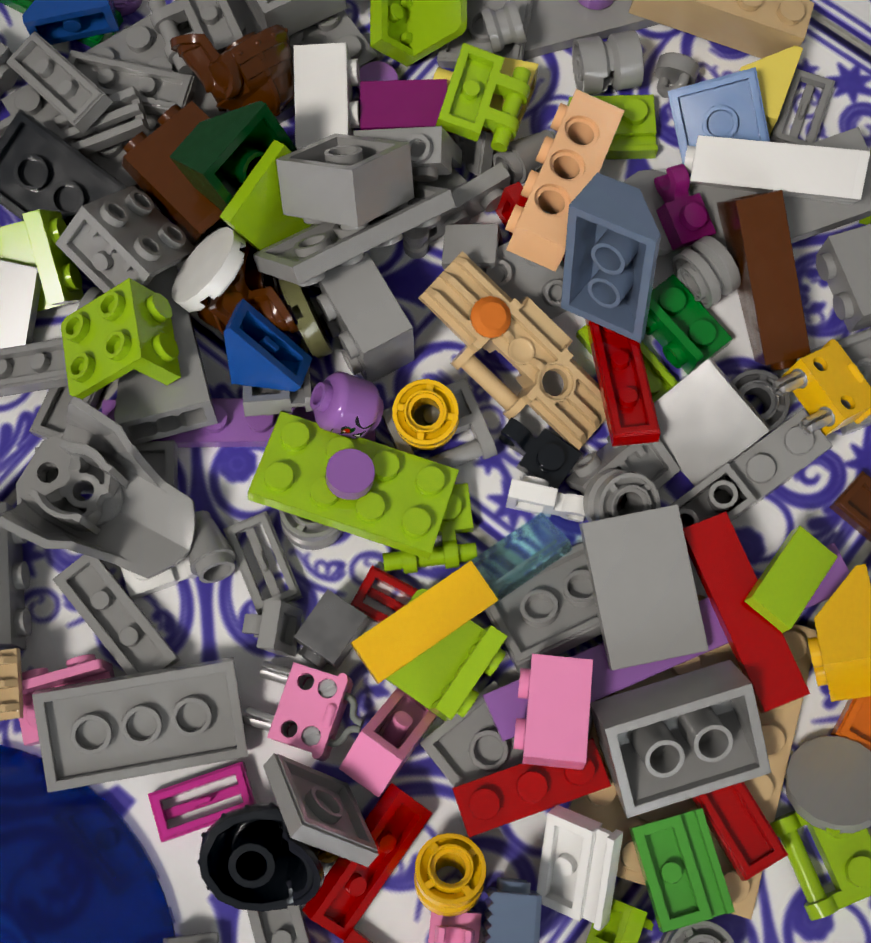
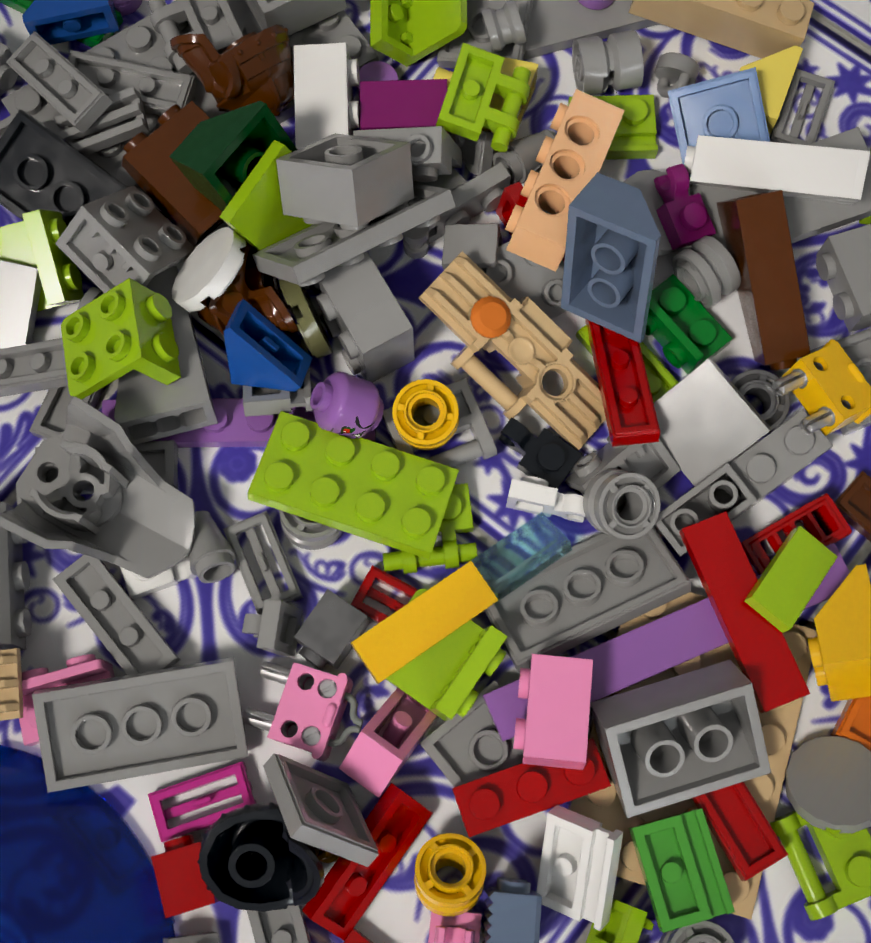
medium lavender tile [325,449,375,500] -> none
light grey tile [579,504,709,670] -> none
none -> red brick [151,834,219,919]
none -> red slope [741,493,852,575]

